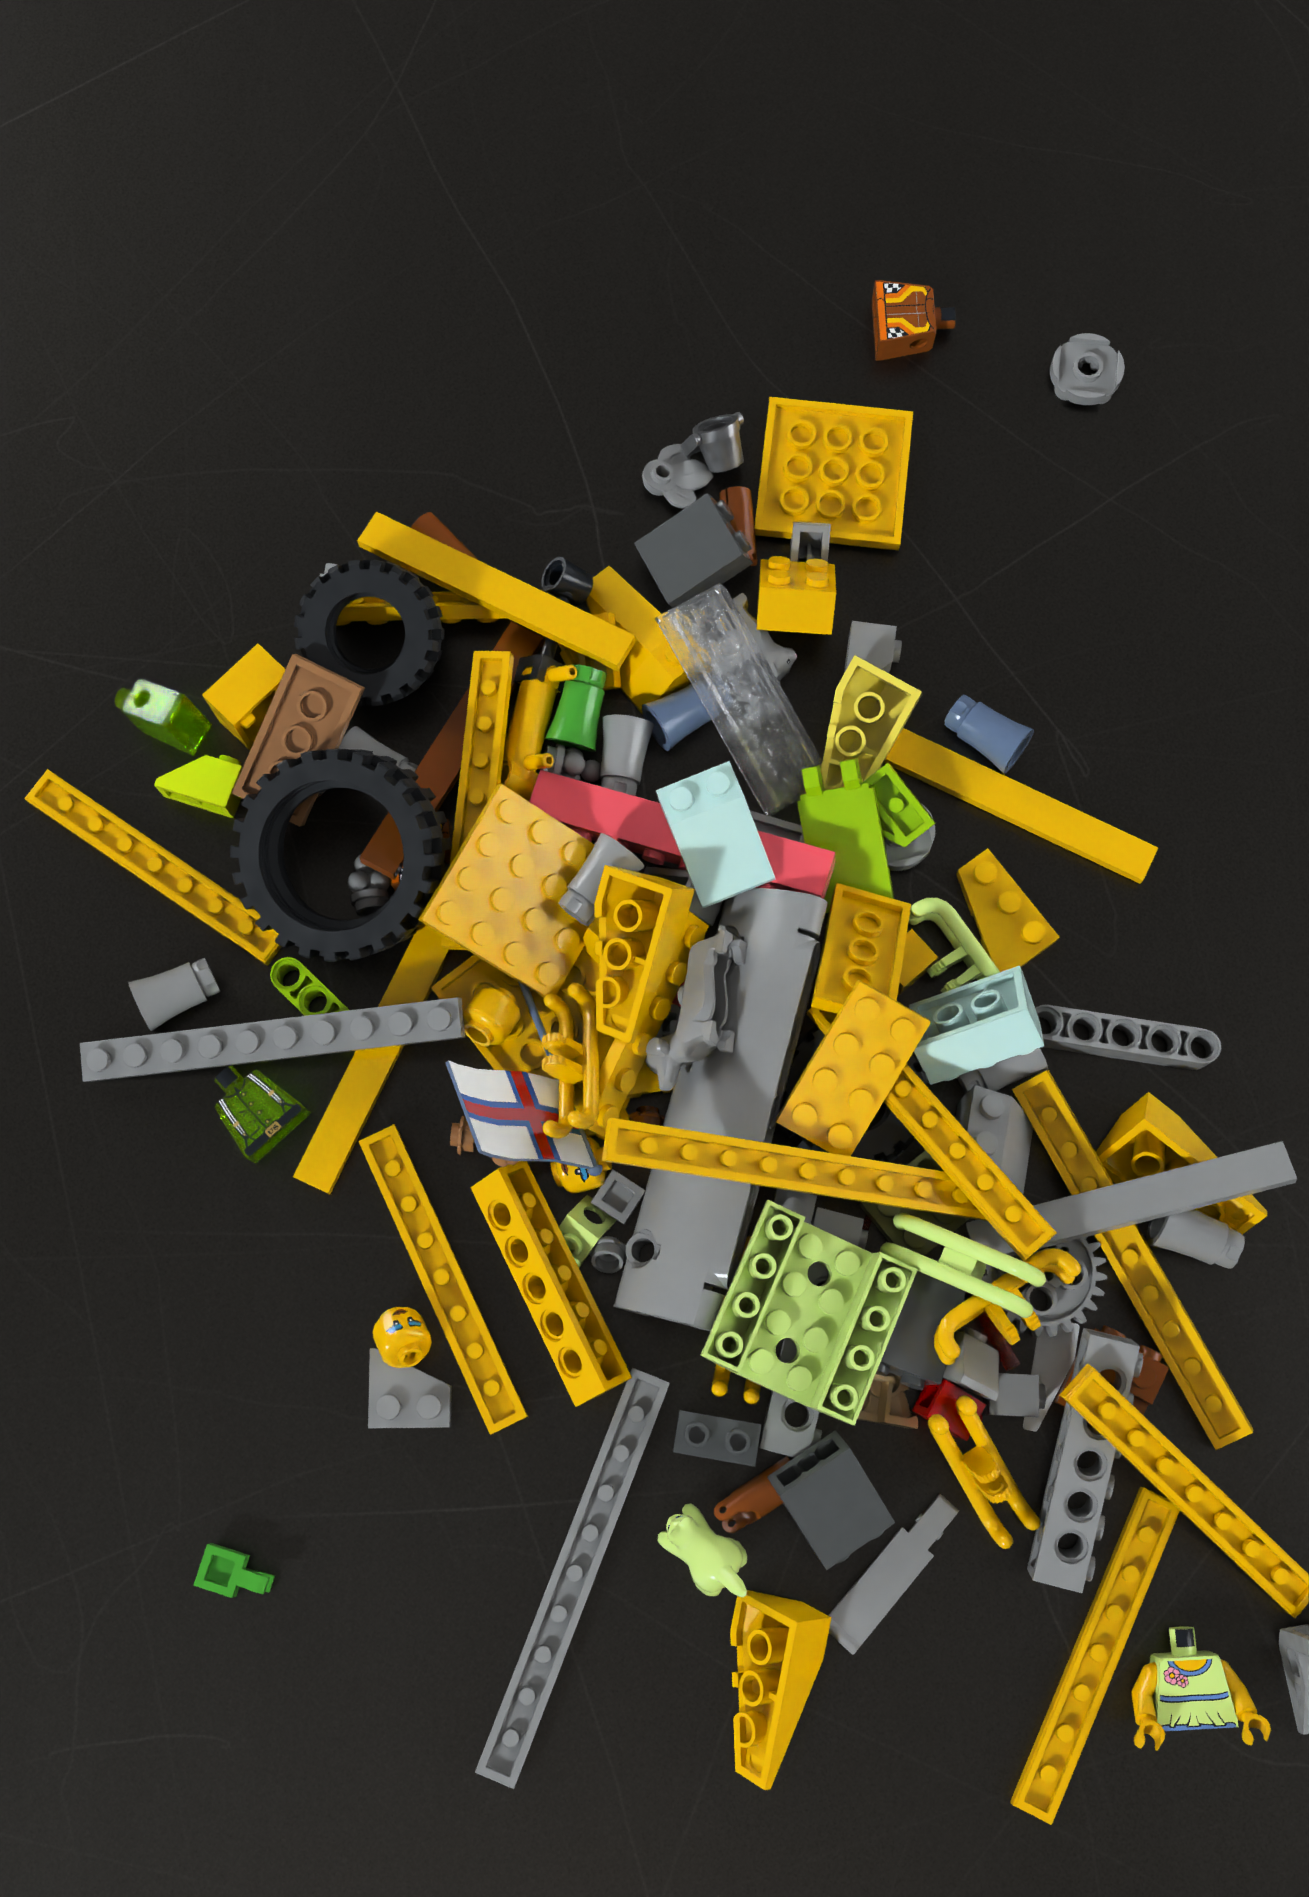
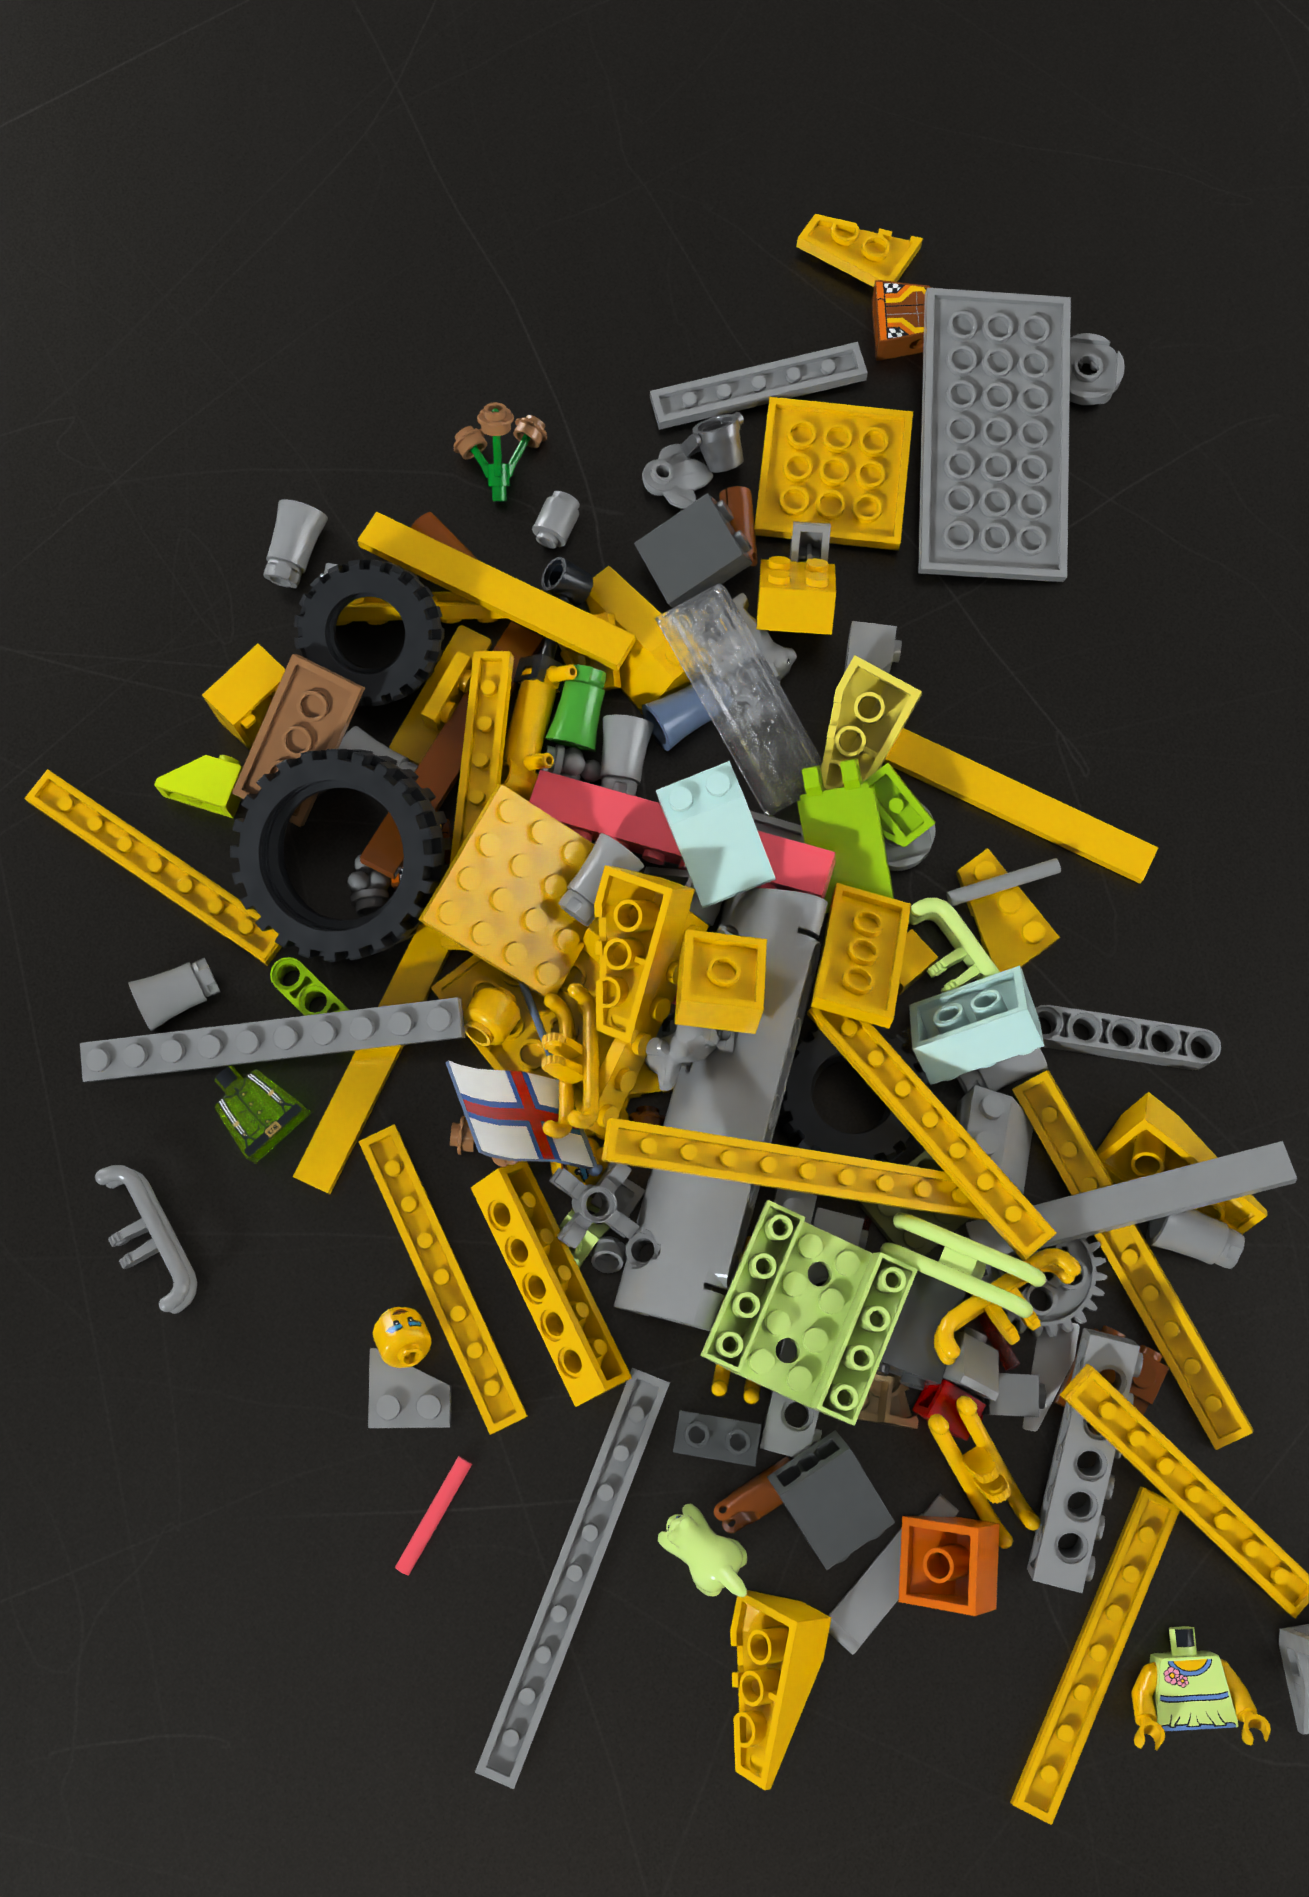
clear neon green torso [115,679,212,756] -> none
bright green plate [193,1543,275,1598] -> none
yellow plate [776,979,931,1156] -> none
sand blue plant [944,694,1034,774] -> none
none -> light grey piece [95,1165,198,1314]
none -> light grey plant [263,499,328,588]
none -> yellow bracket [389,625,492,765]
none -> coral bar [395,1456,472,1576]
none -> medium nougat plant [453,402,547,502]
none -> light grey brick [532,491,580,549]
none -> light grey pin [549,1162,640,1249]
none -> light grey plate [650,342,868,430]
none -> yellow container [674,929,767,1034]
none -> yellow wing [796,214,923,287]
none -> orange slope [898,1515,1000,1616]
none -> light grey plate [918,287,1071,582]
none -> light grey bar [946,858,1061,906]

